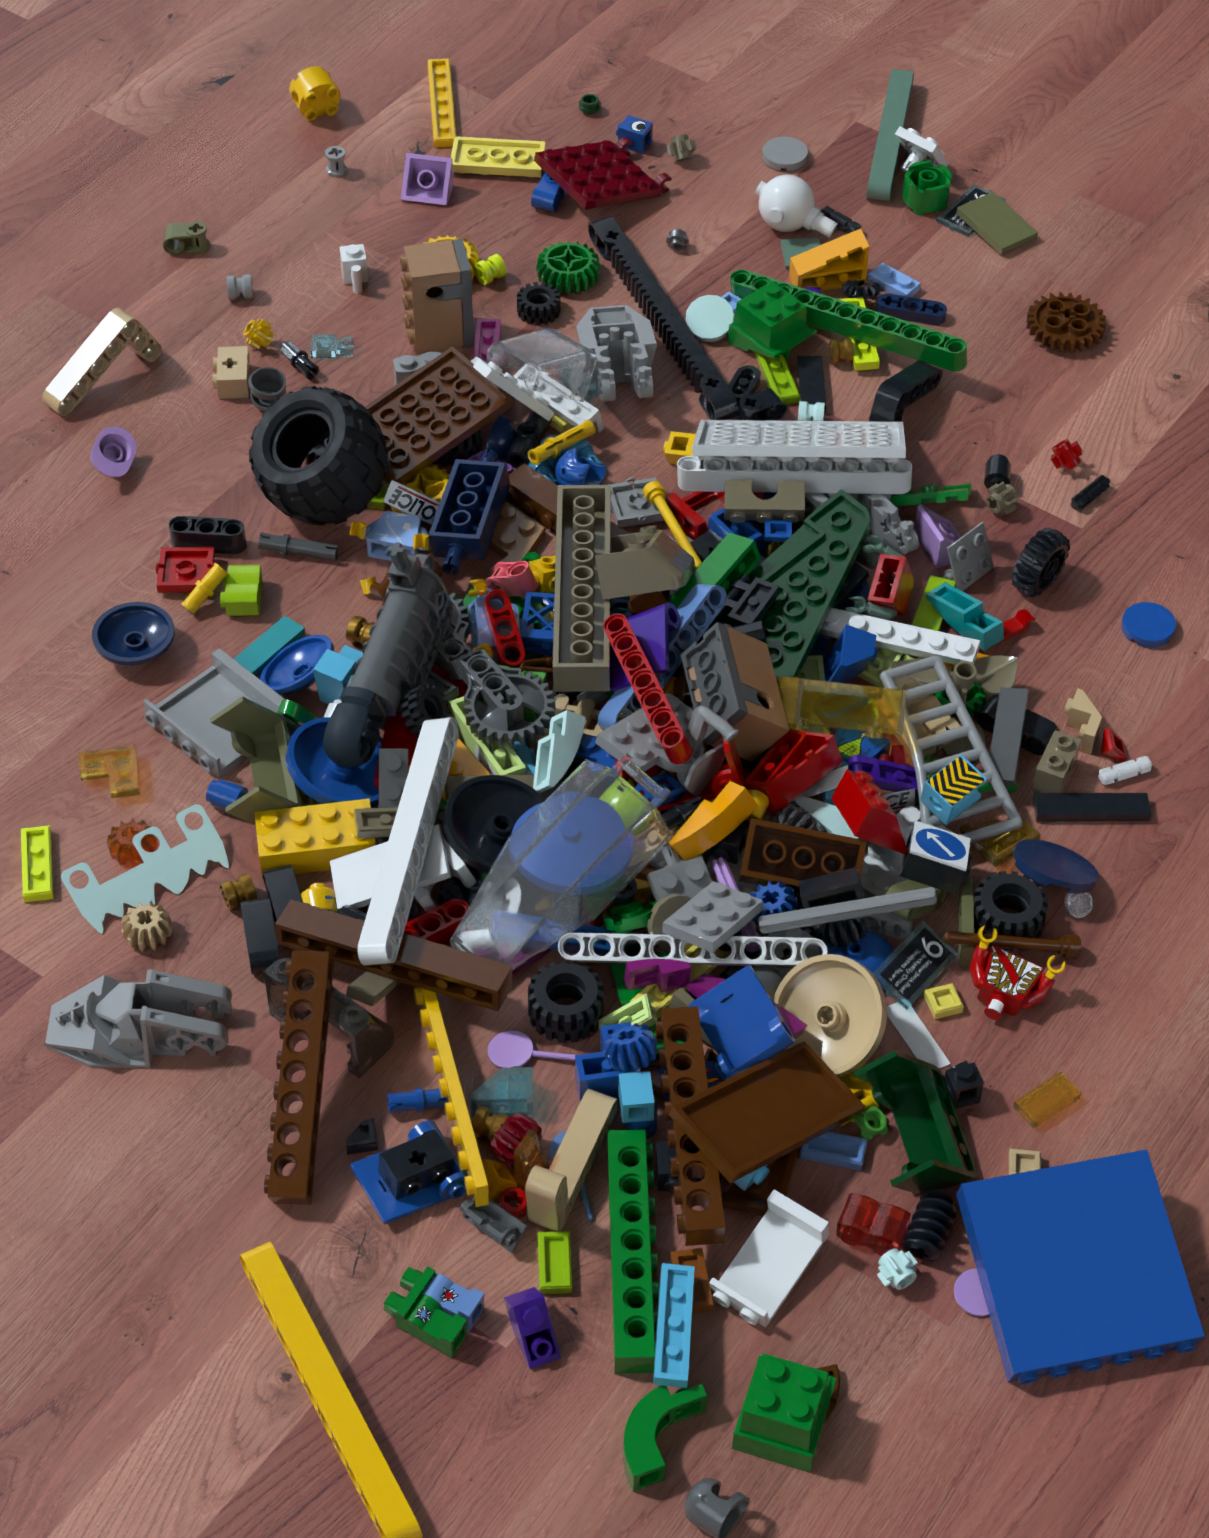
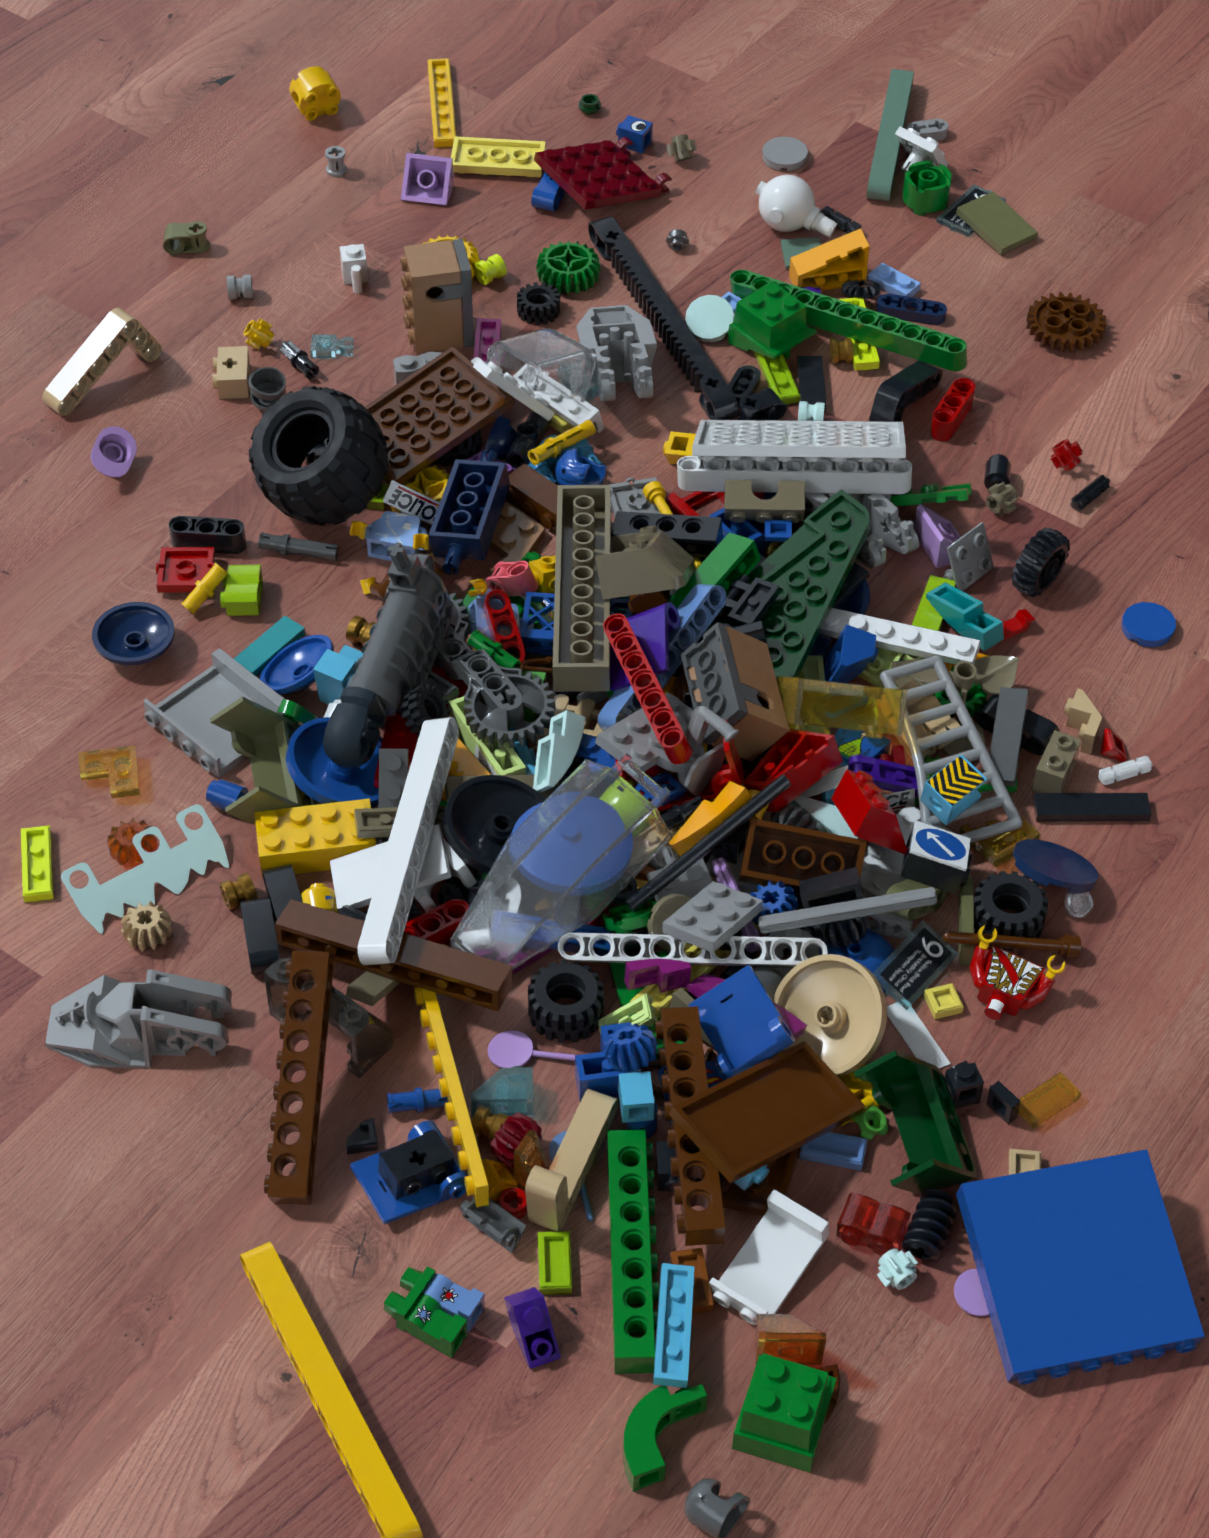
red torso [846,536,914,620] -> none
none -> green pin [467,629,521,668]
none -> black brick [611,511,723,559]
none -> black piece [625,774,791,913]
none -> clear orange slope [755,1314,826,1365]
none -> light grey beam [906,119,949,141]
none -> red beam [930,378,975,442]
none -> black tile [986,1081,1021,1124]

